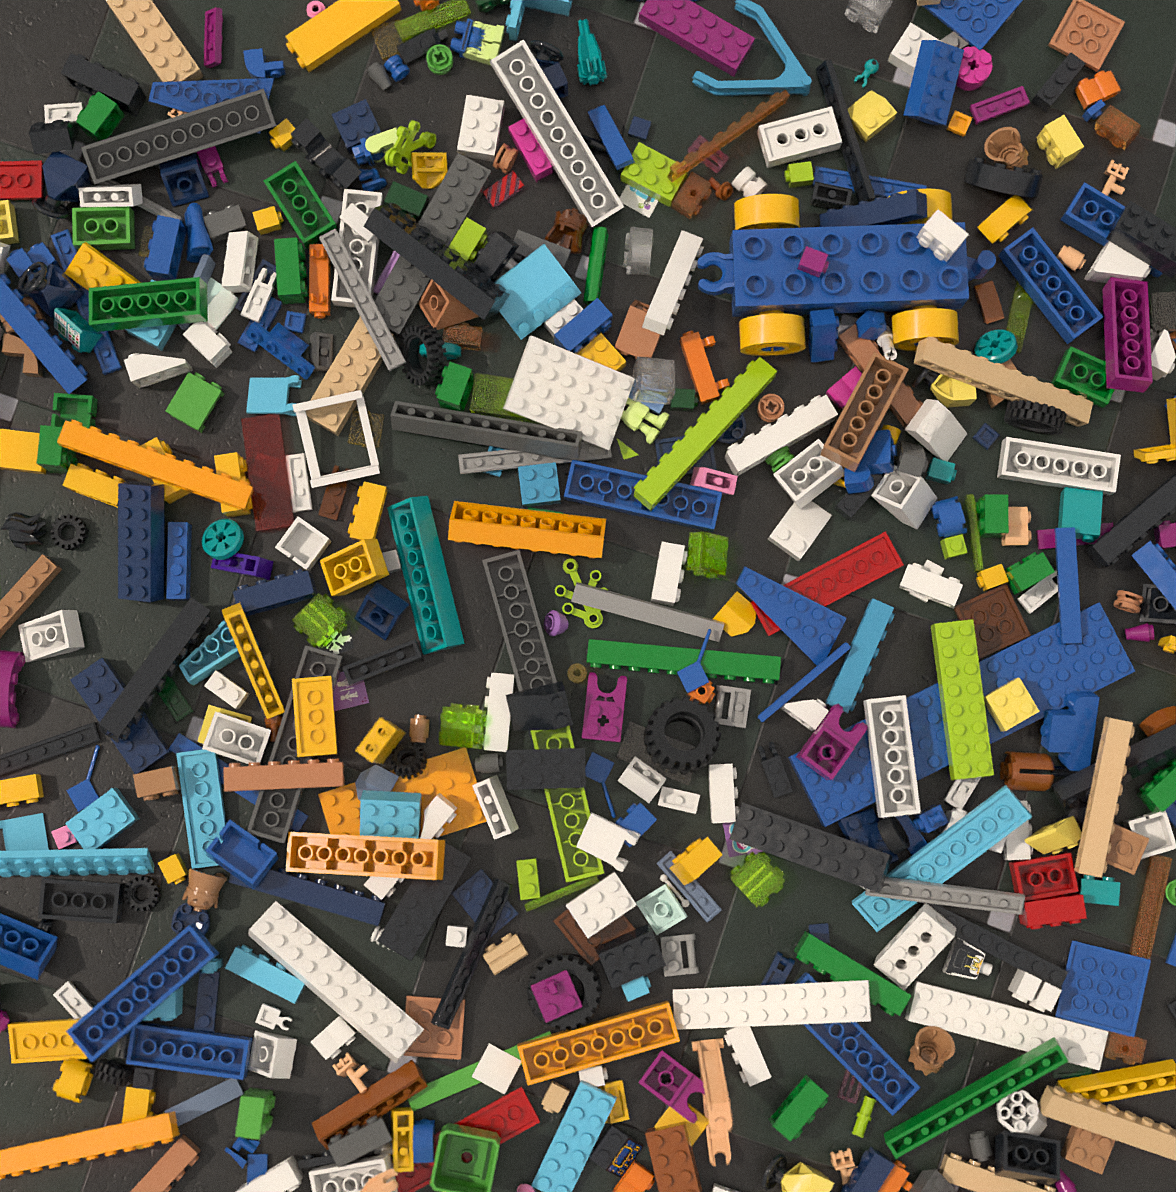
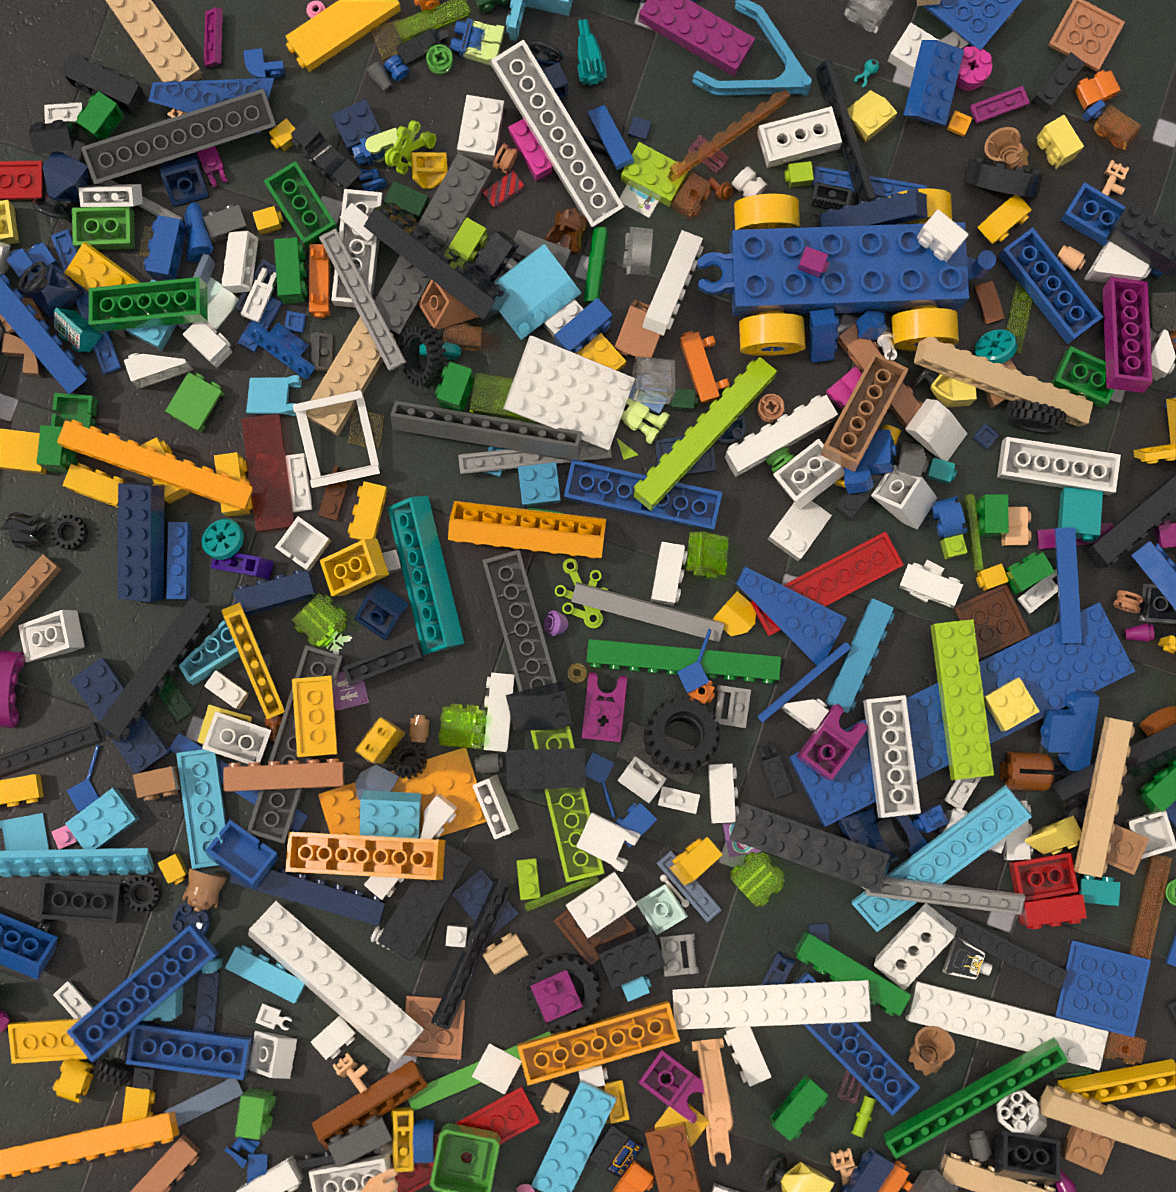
lavender axle [373,251,400,295] -> none
bright pink brick [690,467,738,495] -> none
white piece [1008,969,1062,1012] -> none

